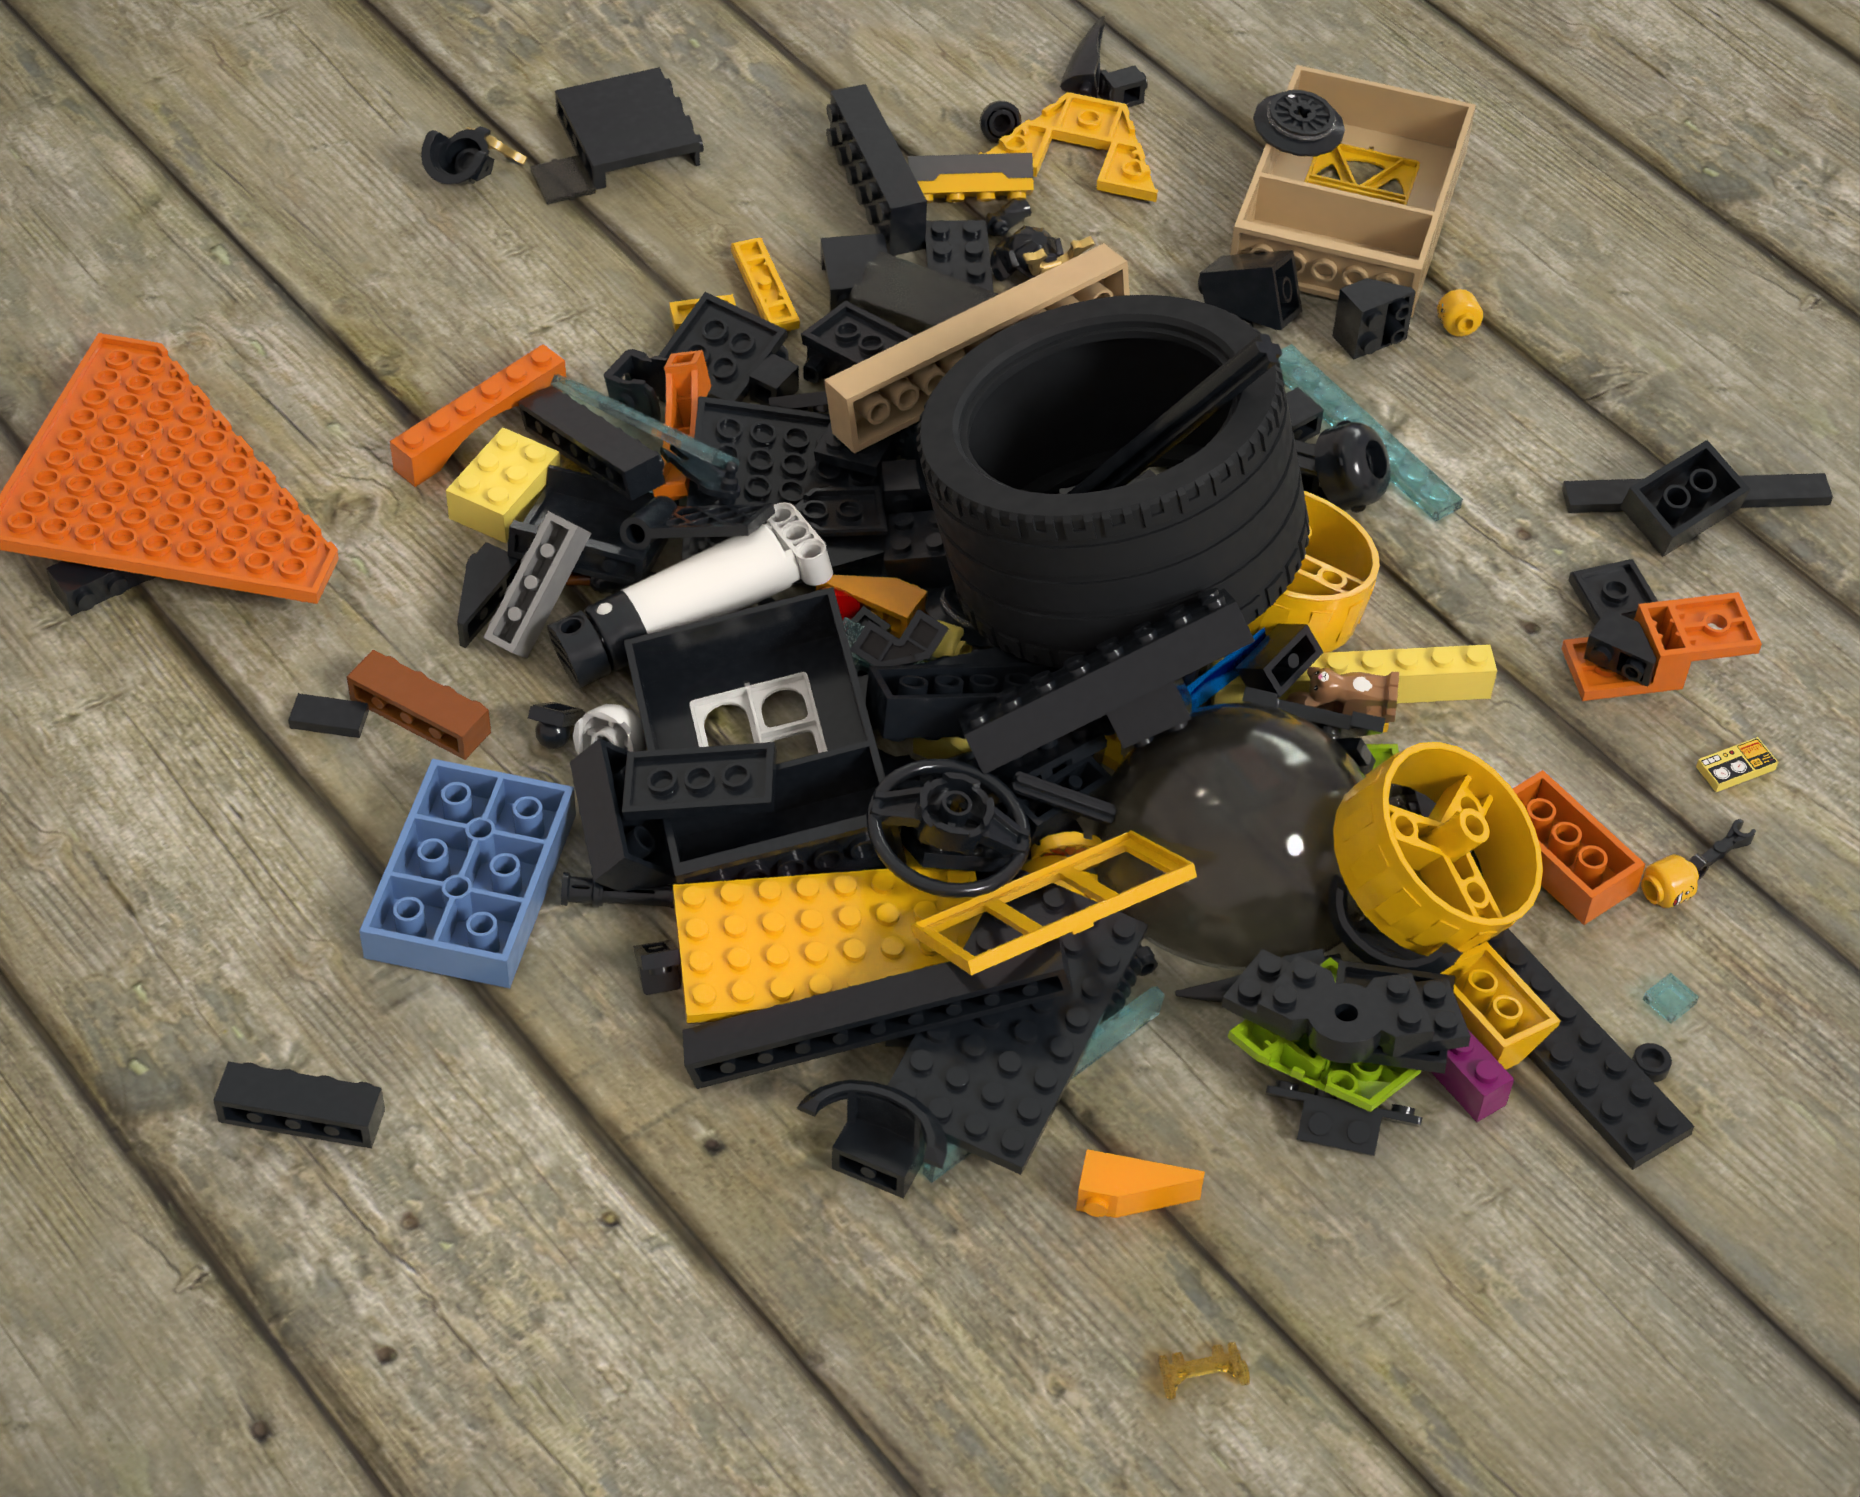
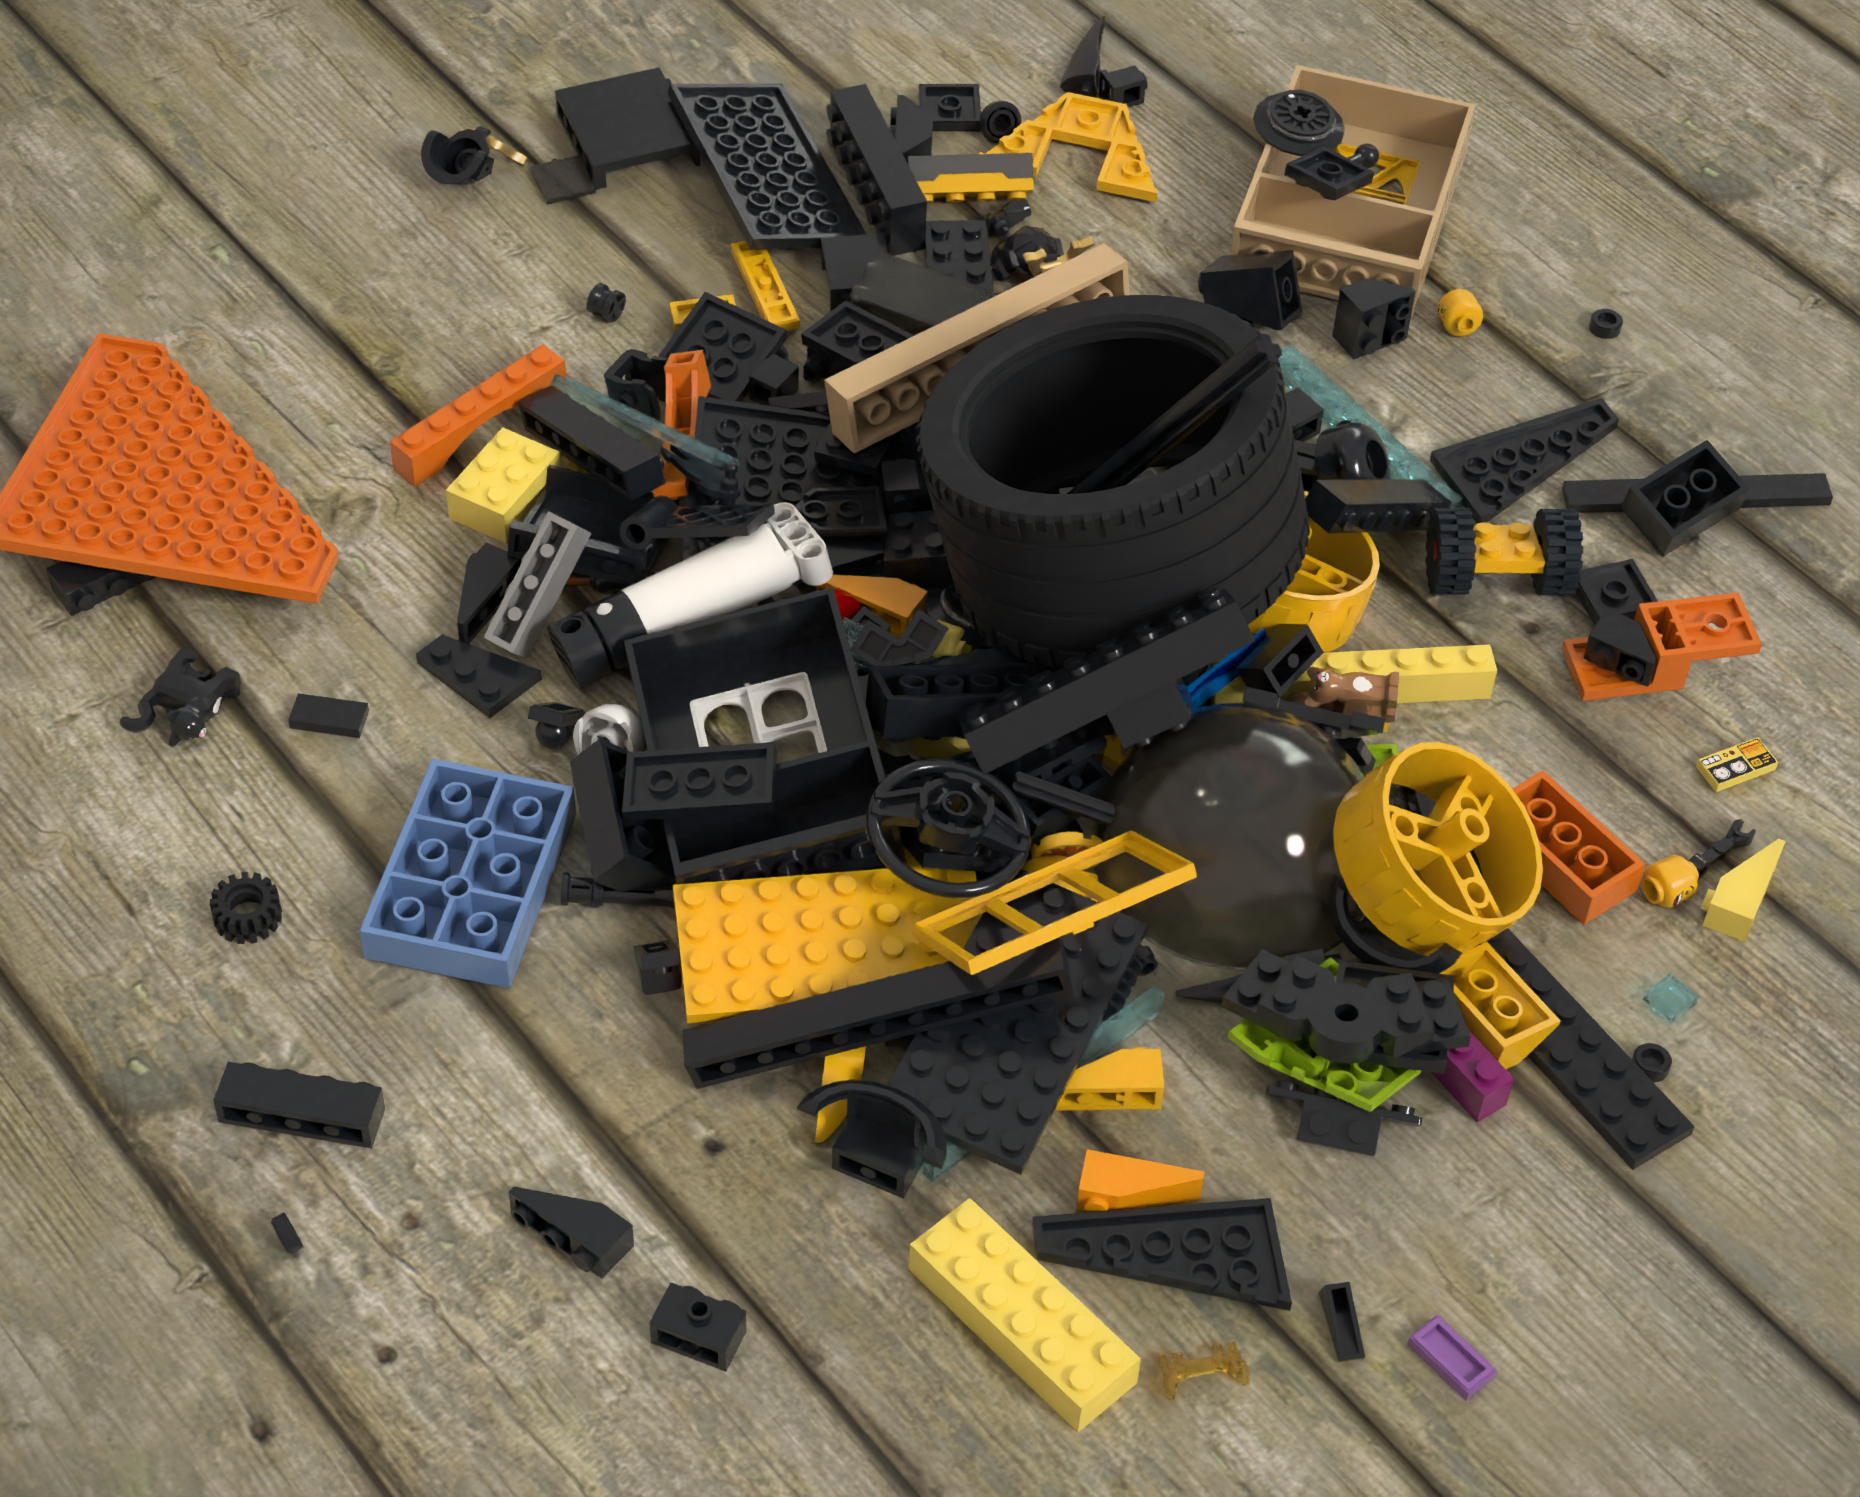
dark orange brick [347,650,491,760] -> none
none -> black animal [119,647,241,747]
none -> black tyre [210,872,282,944]
none -> black tile [271,1212,303,1254]
none -> black wing [416,634,542,718]
none -> black slope [509,1186,634,1279]
none -> black wheel [586,283,626,322]
none -> black brick [650,1283,747,1372]
none -> black plate [667,83,867,250]
none -> yellow piece [814,1046,866,1143]
none -> black slope [890,95,933,160]
none -> light yellow brick [909,1198,1141,1433]
none -> black tile [919,84,981,132]
none -> black wing [1032,1198,1292,1311]
none -> yellow slope [1055,1047,1165,1111]
none -> black plate [1284,143,1379,200]
none -> black brick [1305,479,1452,534]
none -> black piece [1318,1282,1365,1362]
none -> medium lavender tile [1407,1315,1497,1401]
none -> black plate [1425,508,1583,595]
none -> black wing [1430,398,1619,524]
none -> black tile [1589,309,1623,339]
none -> light yellow slope [1701,839,1786,942]

